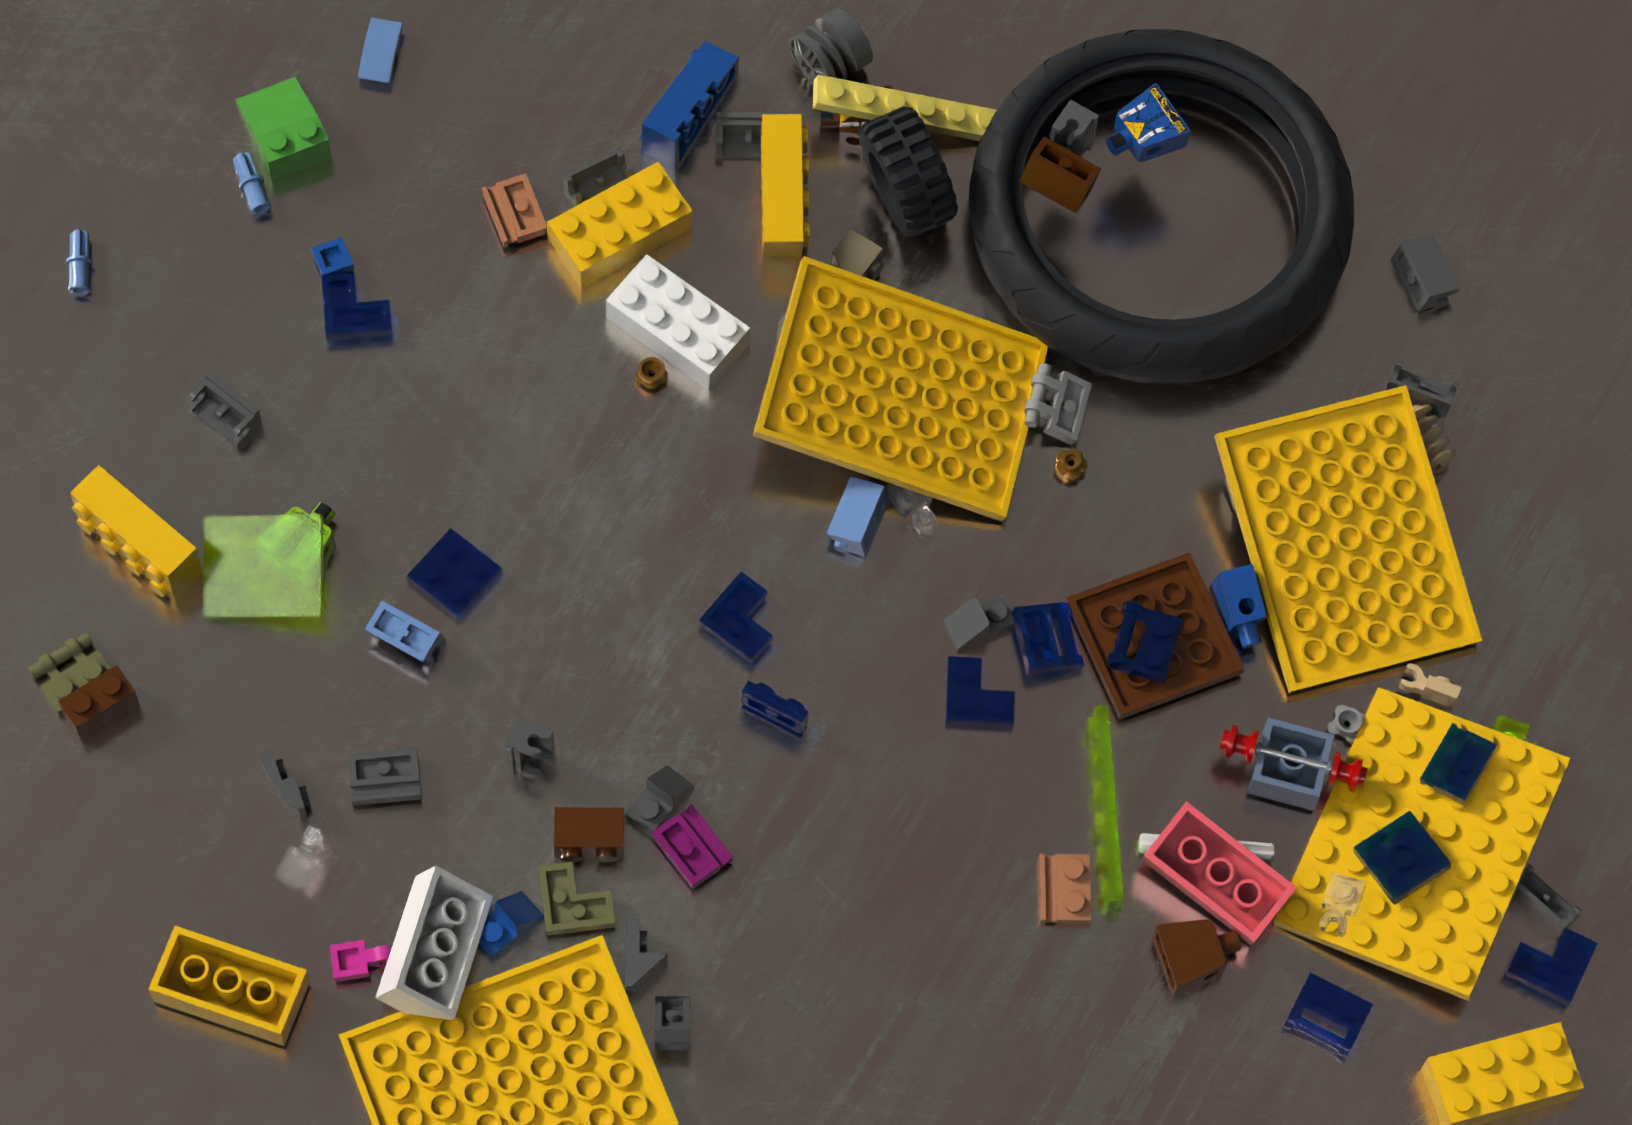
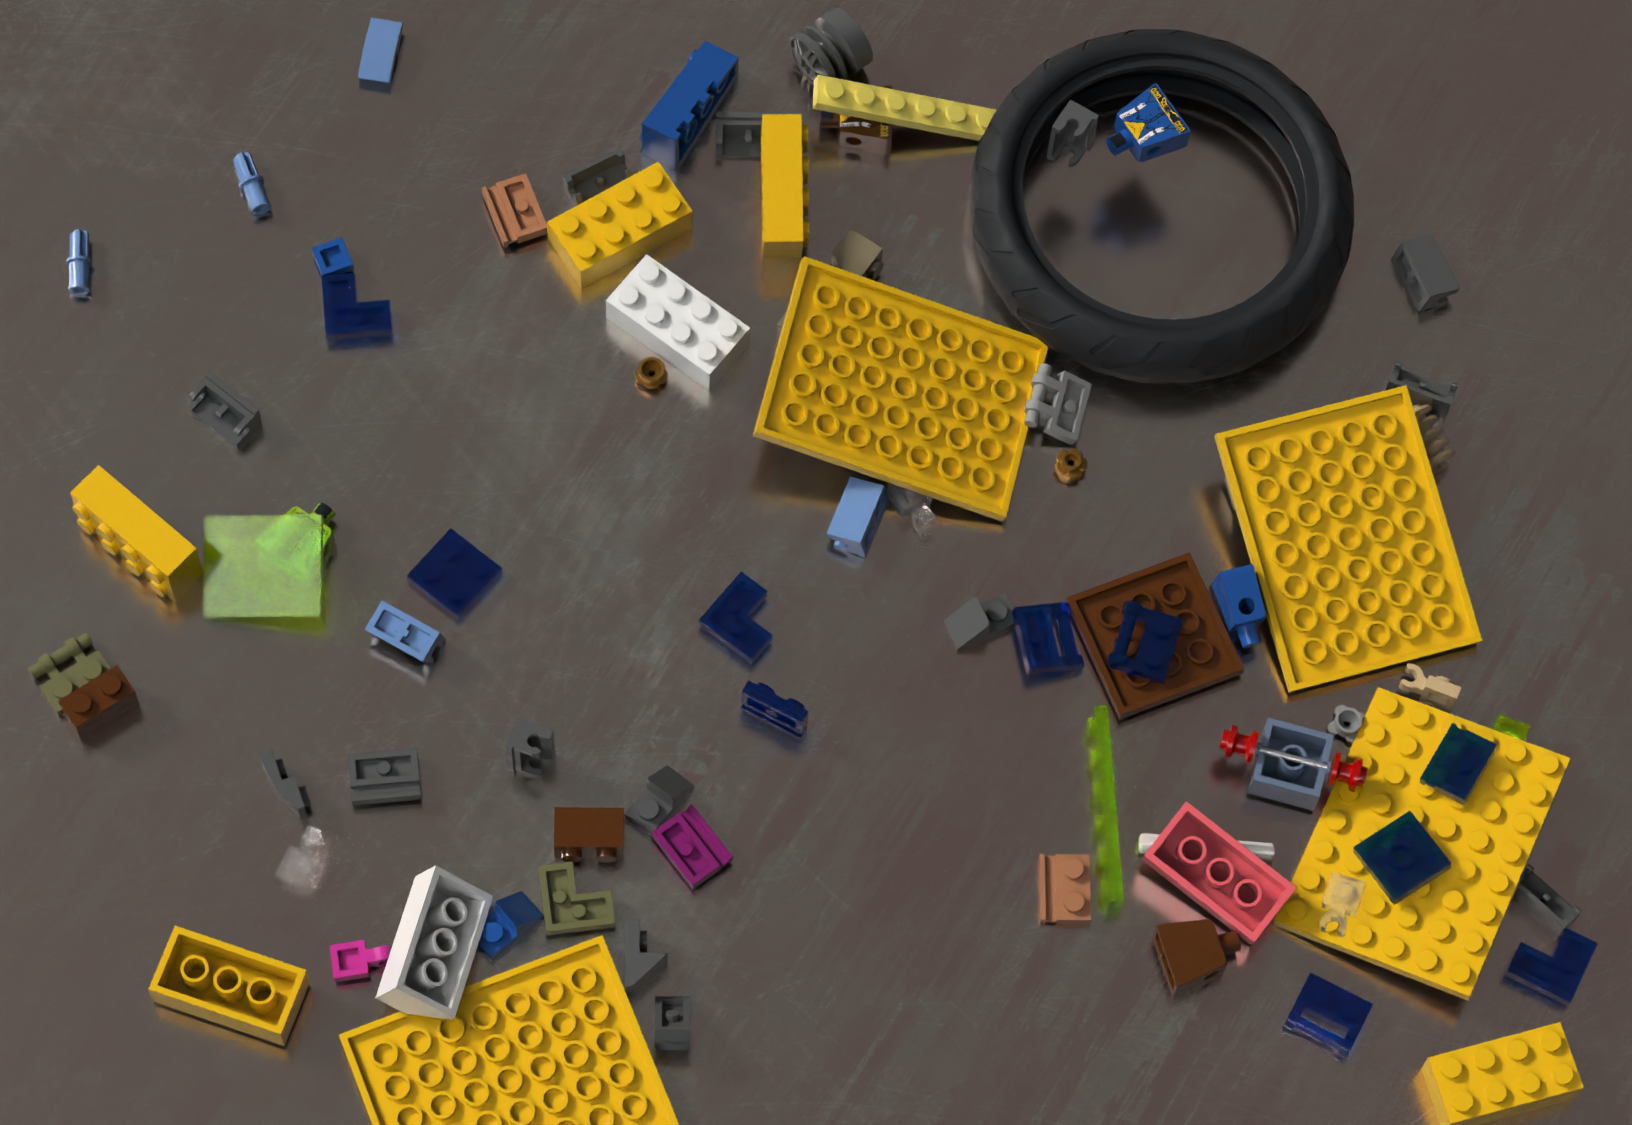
bright green slope [235,77,332,181] -> none
black tyre [858,106,958,237] -> none
clear blue plate [945,656,1015,728] -> none
reddish brown brick [1019,137,1101,214] -> none

